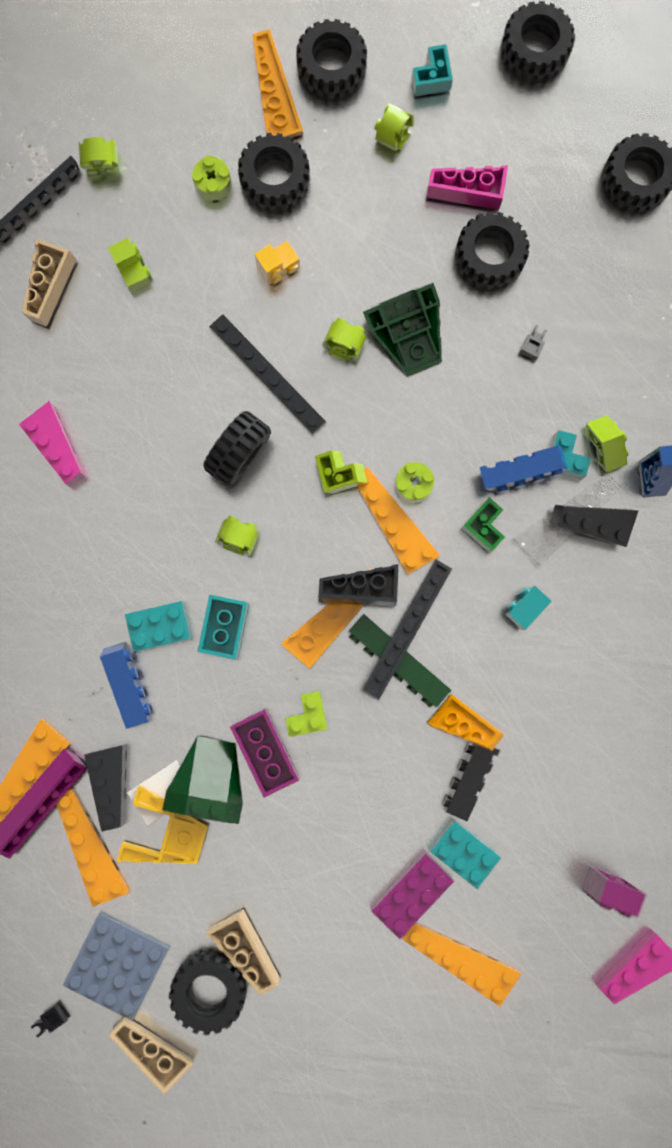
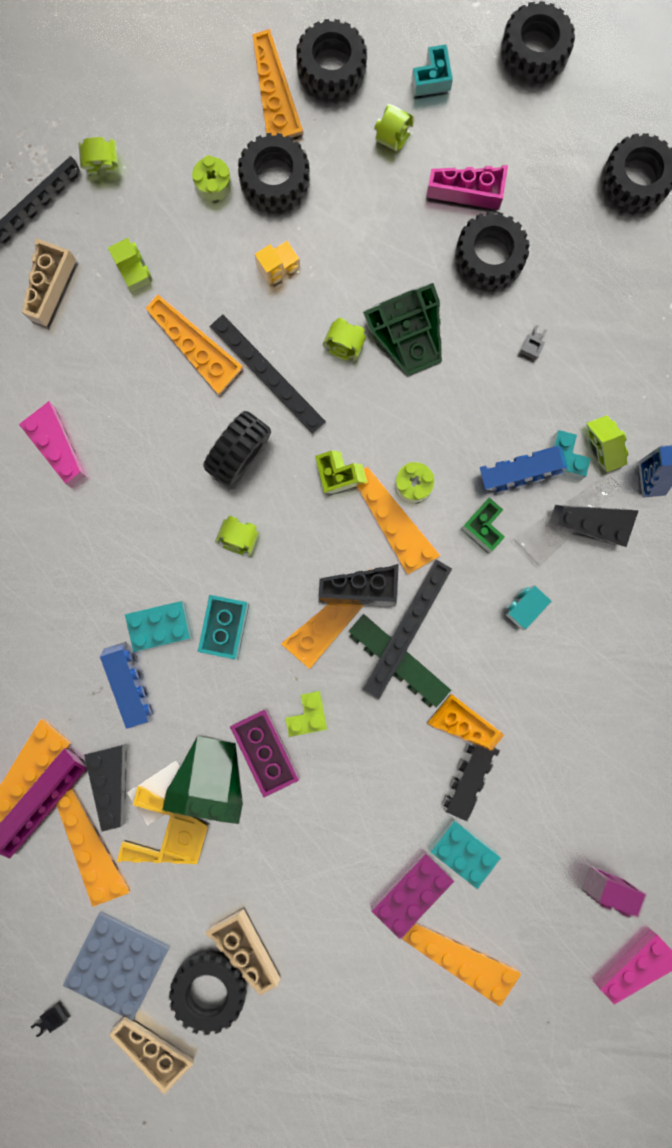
none -> light orange wing [146,294,243,396]

